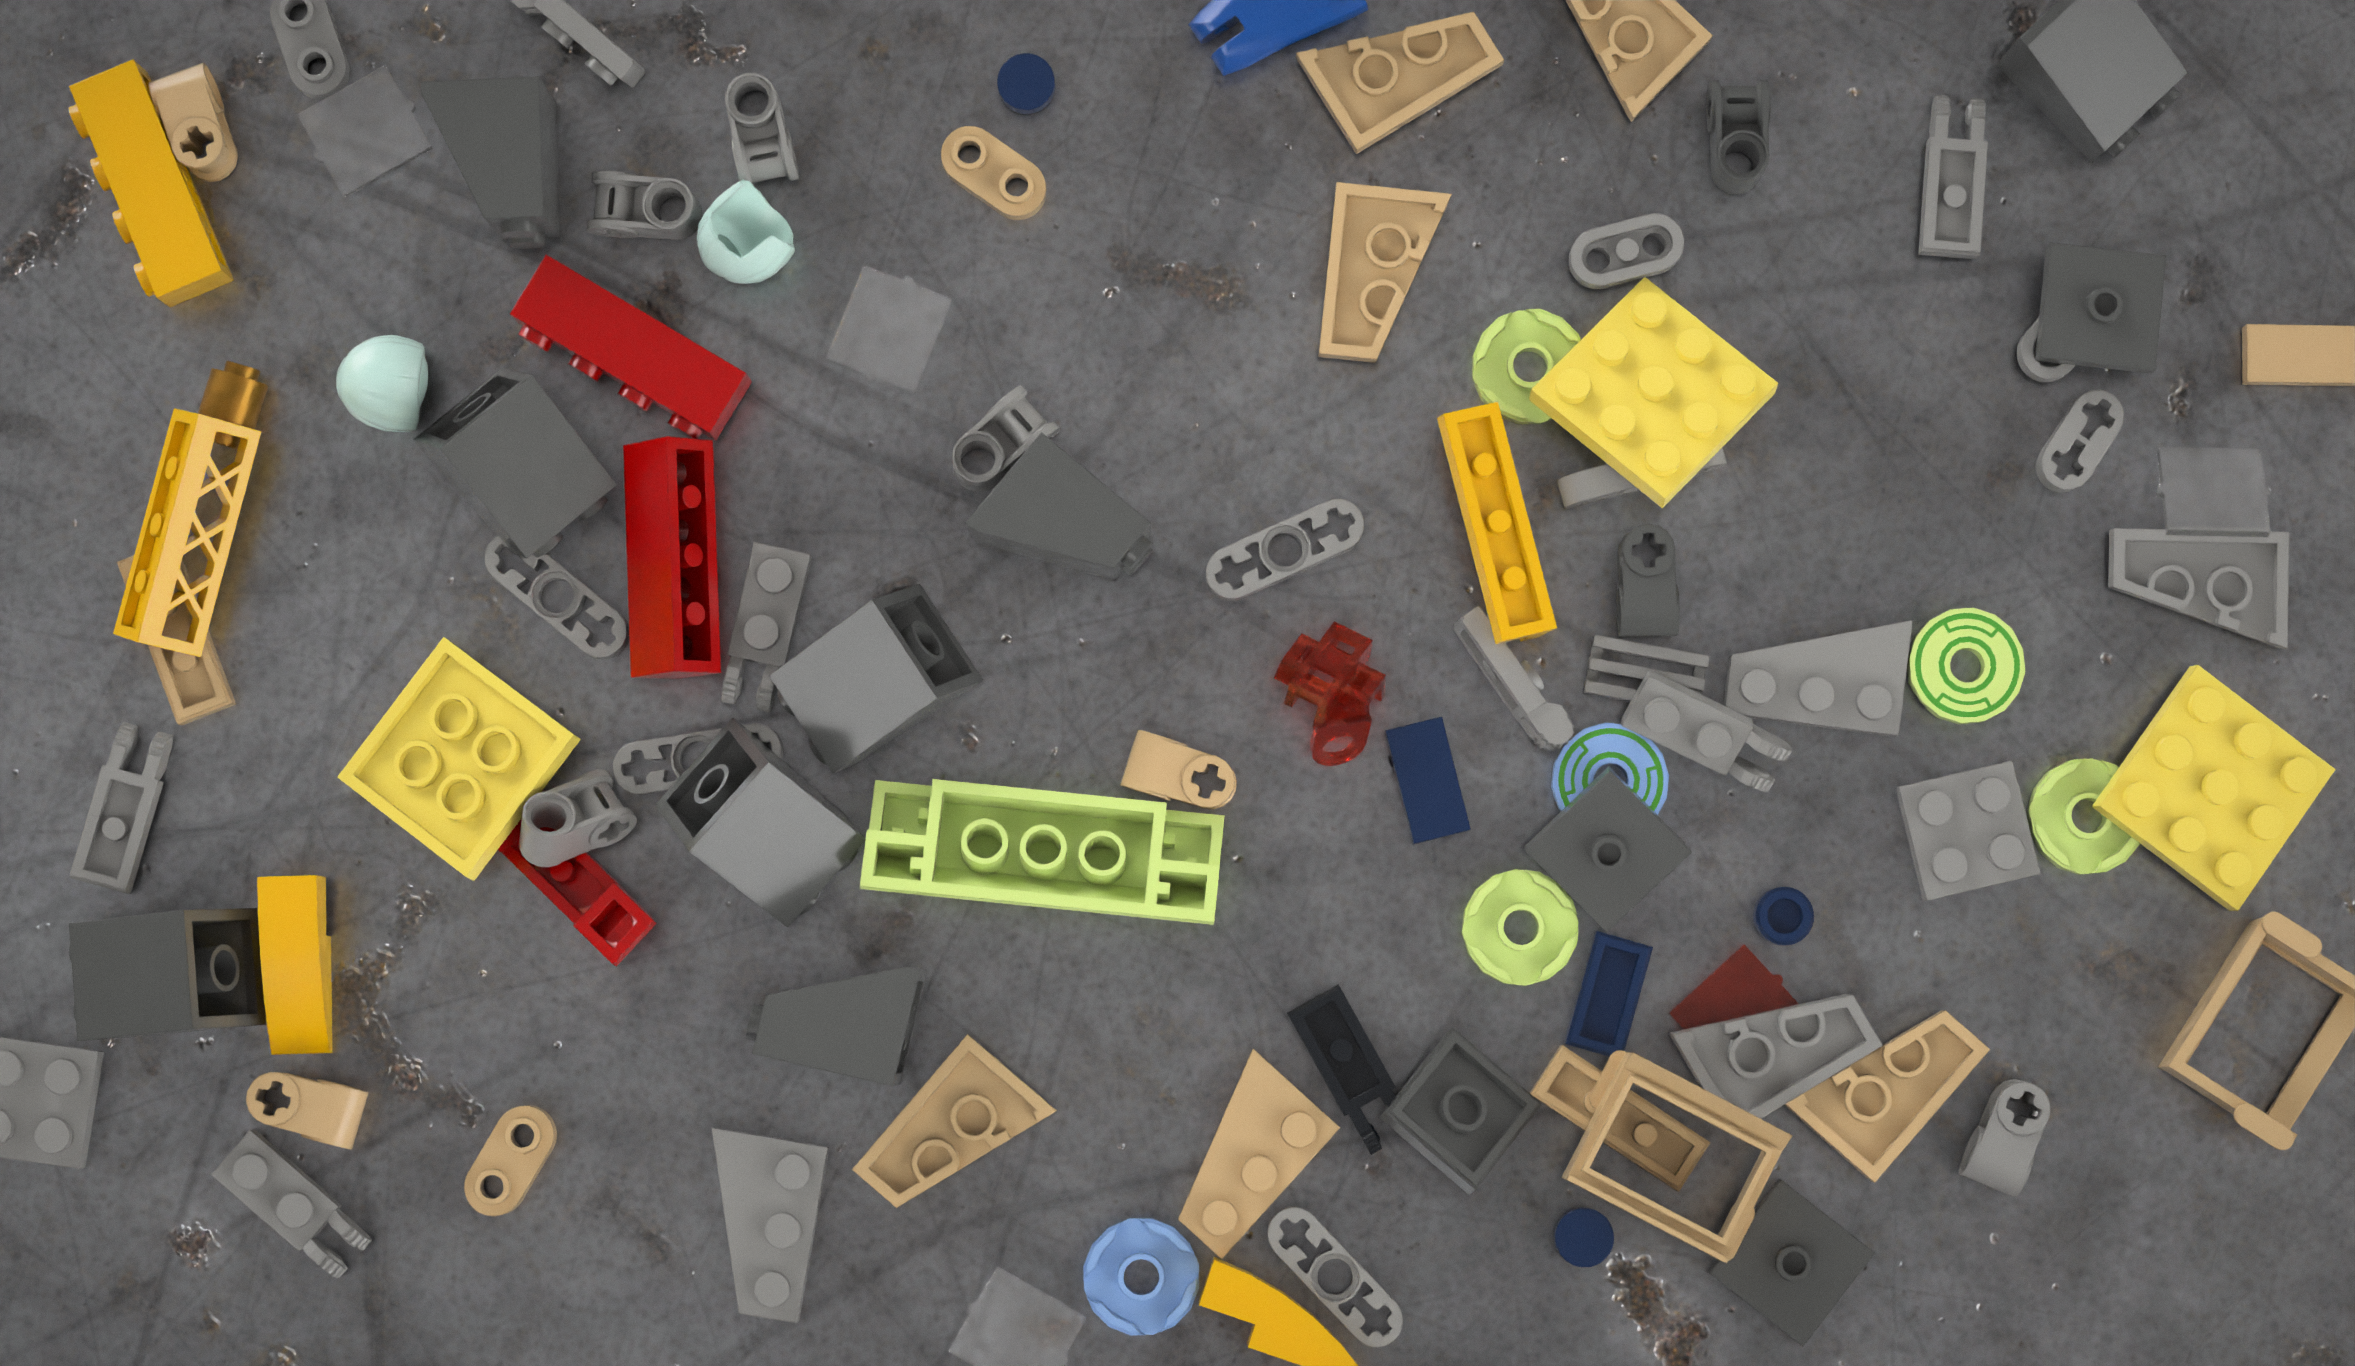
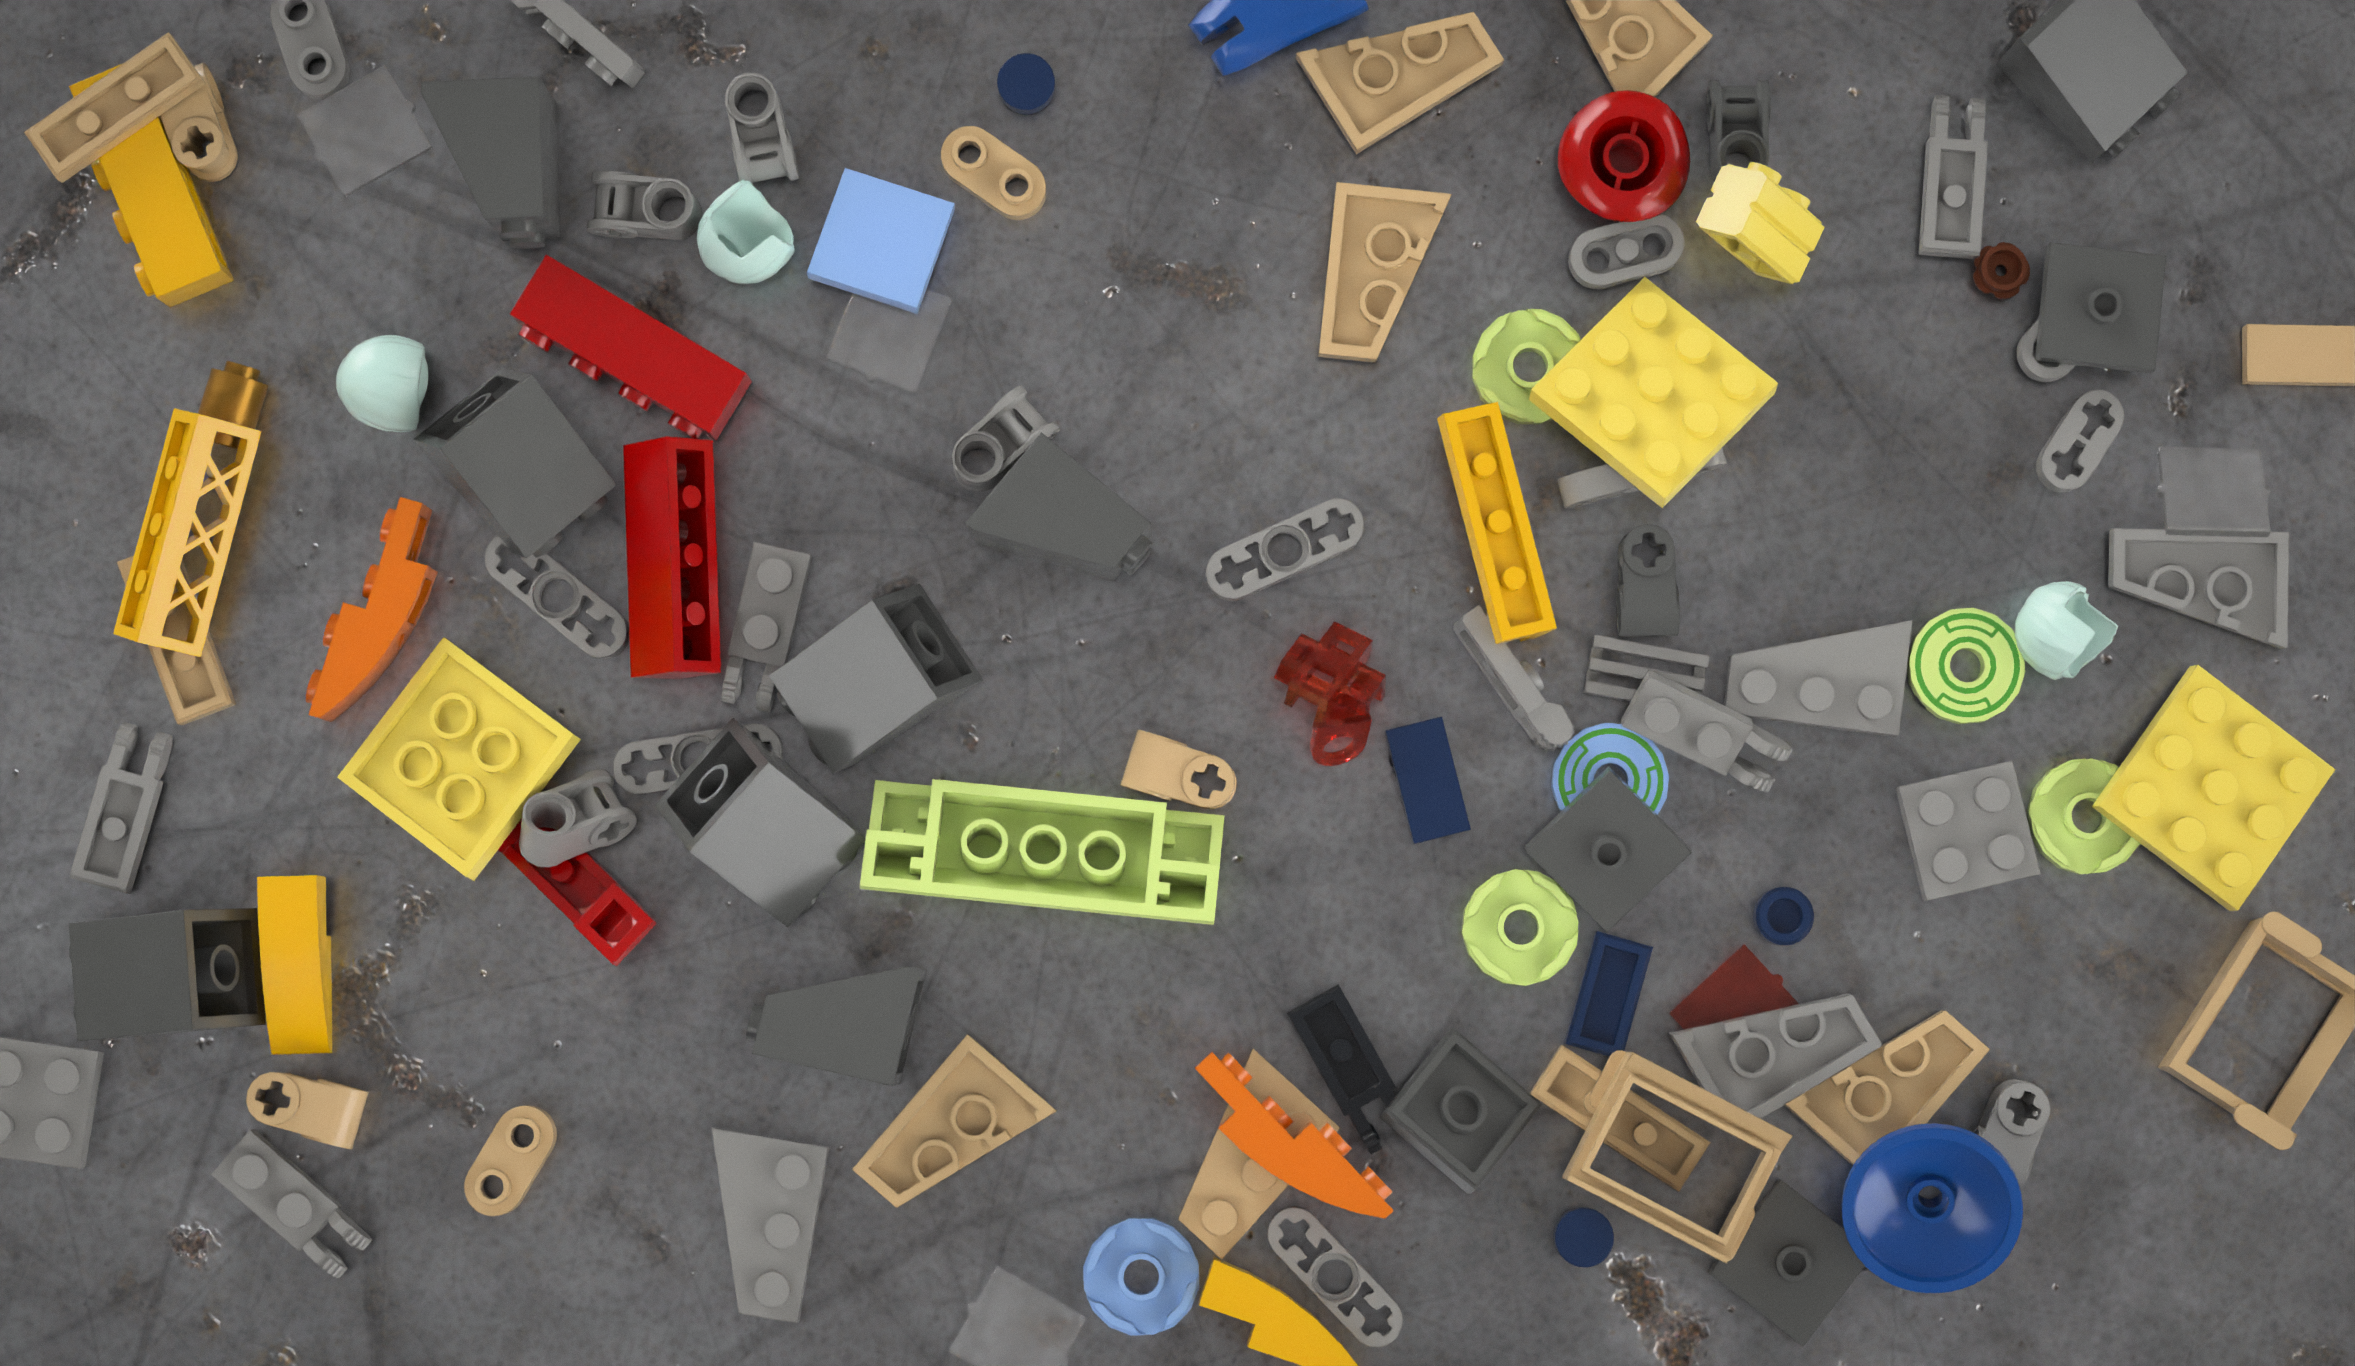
none -> tan tile [24,32,206,183]
none -> orange slope [306,497,438,722]
none -> light blue tile [807,168,955,314]
none -> orange slope [1195,1051,1394,1219]
none -> red hat [1558,90,1691,222]
none -> light yellow brick [1696,162,1825,284]
none -> blue dish [1842,1123,2023,1293]
none -> copper plate [1973,242,2030,299]
none -> light aqua hair [2015,581,2118,680]

